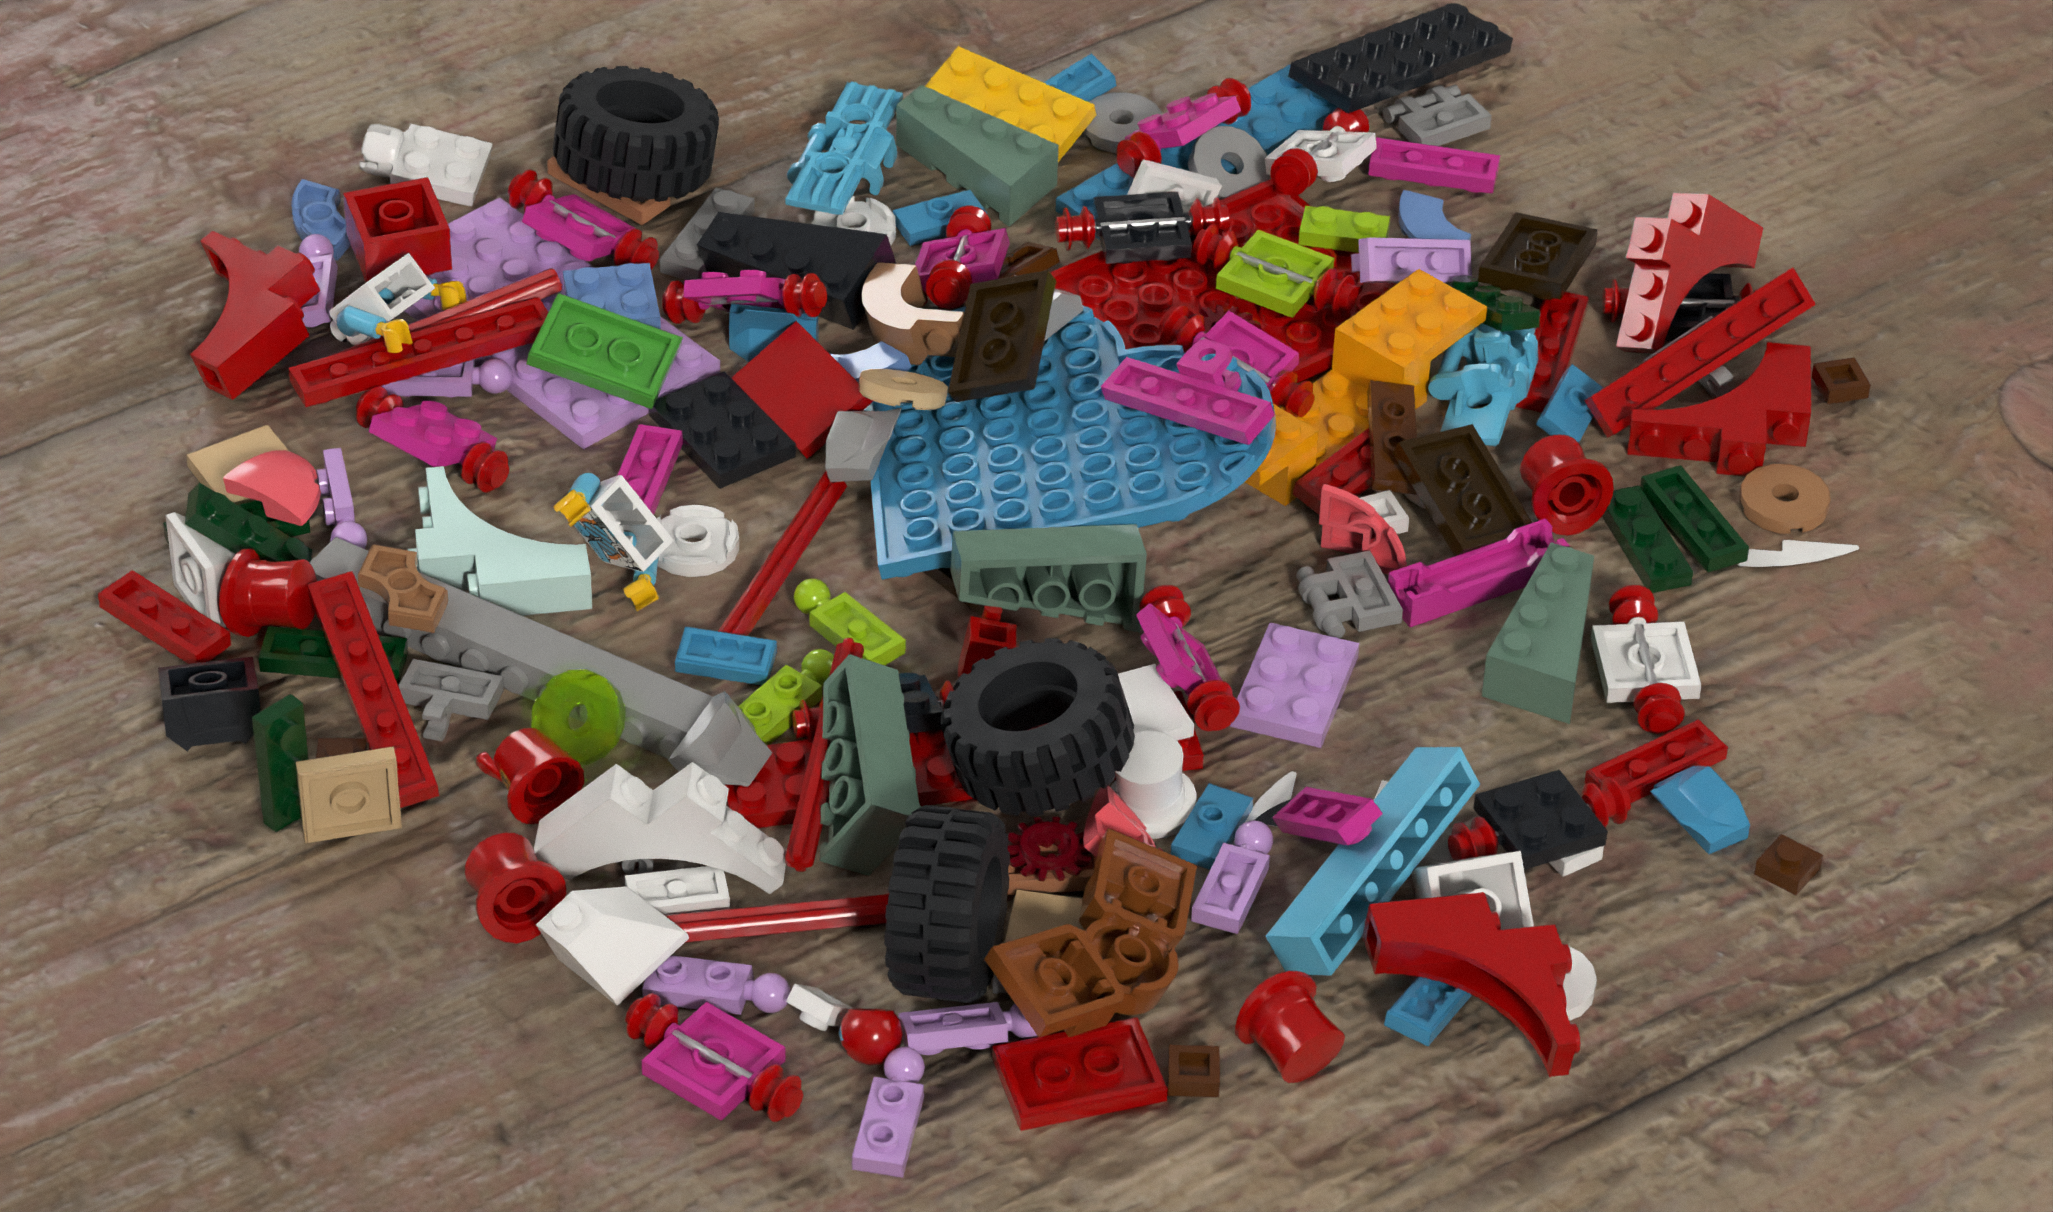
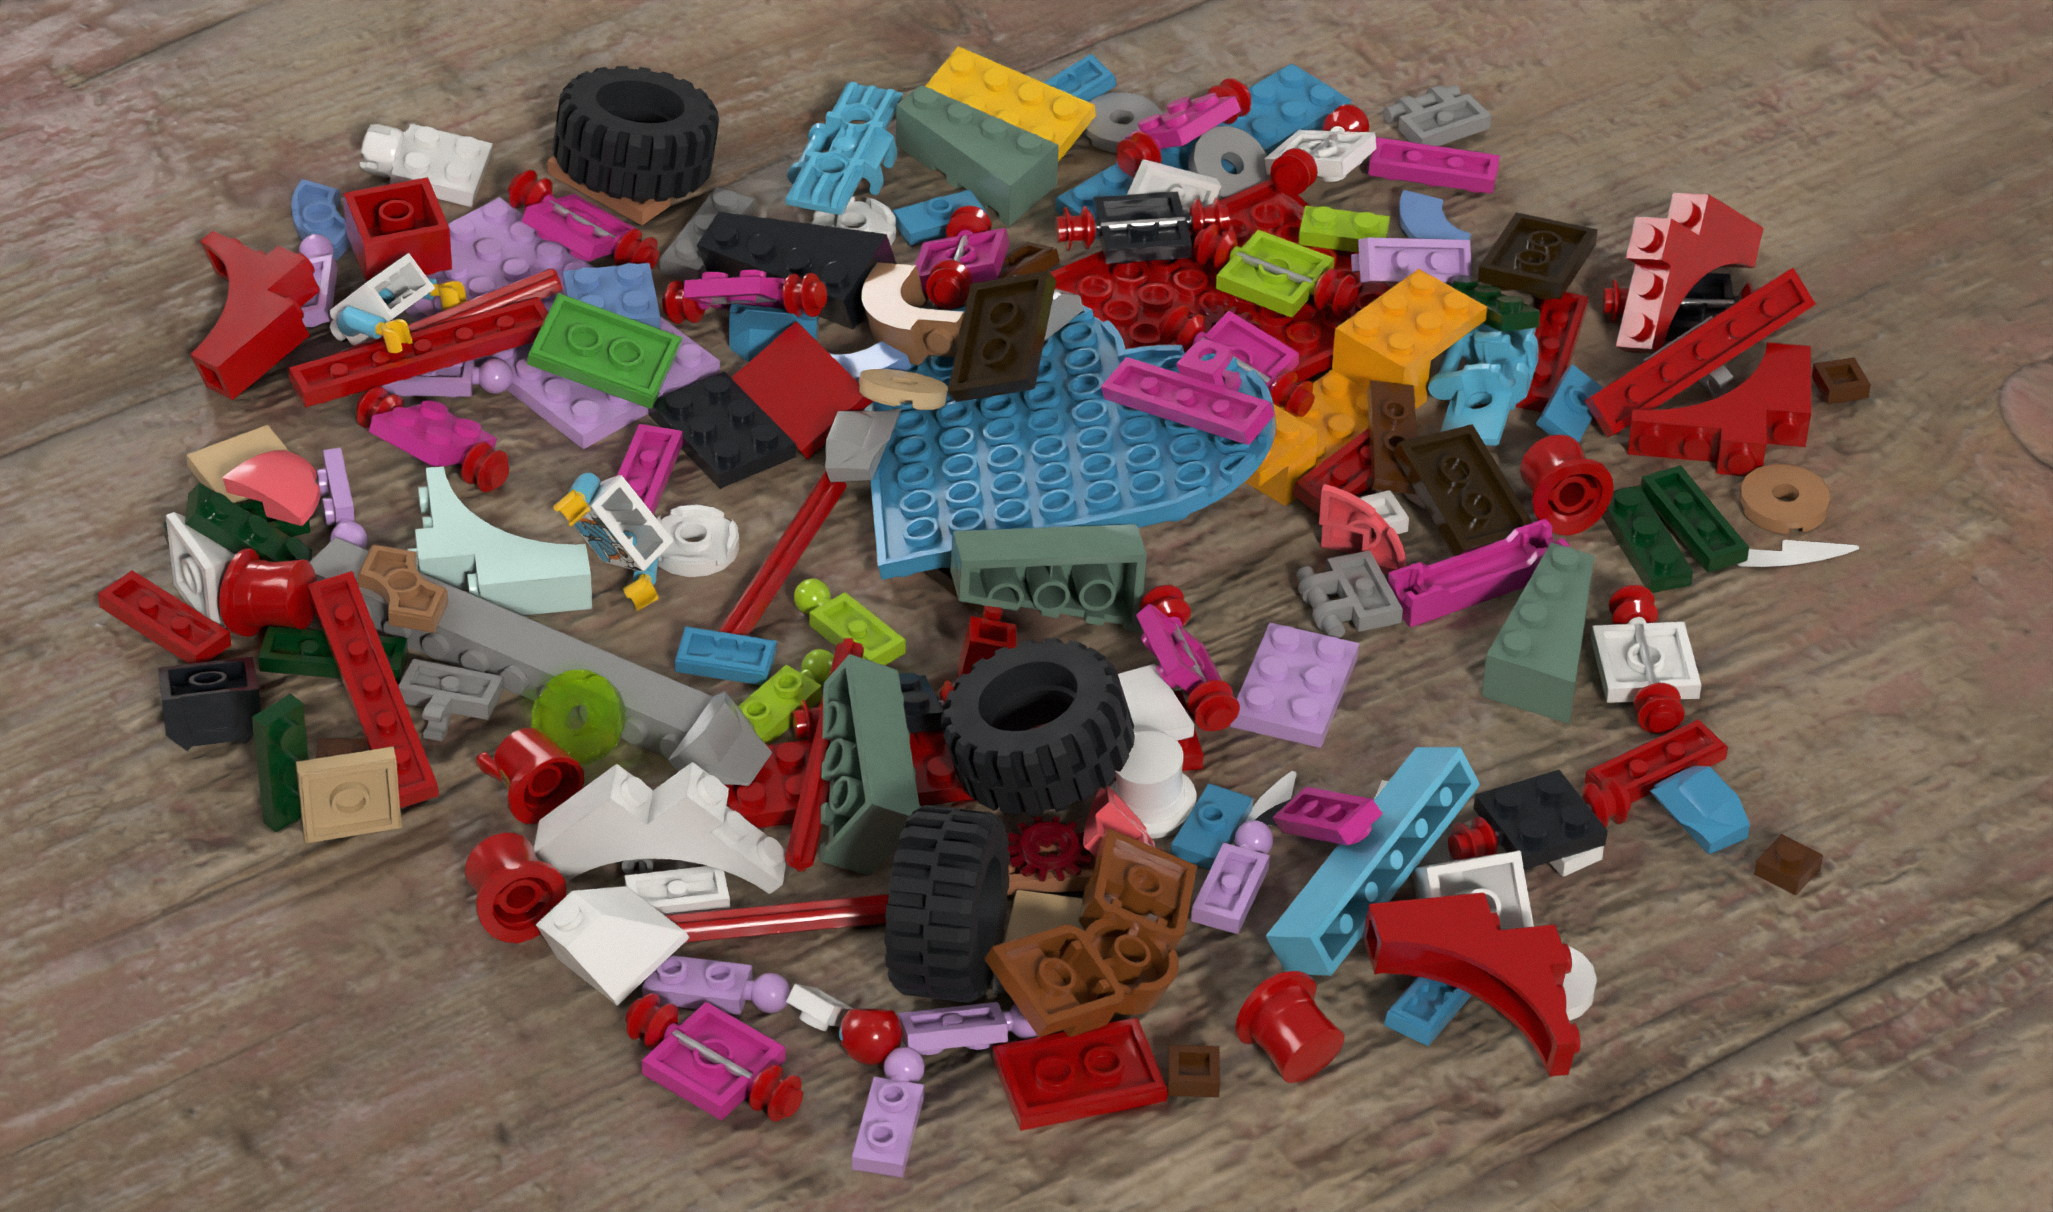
black plate [1288,3,1513,114] -> none

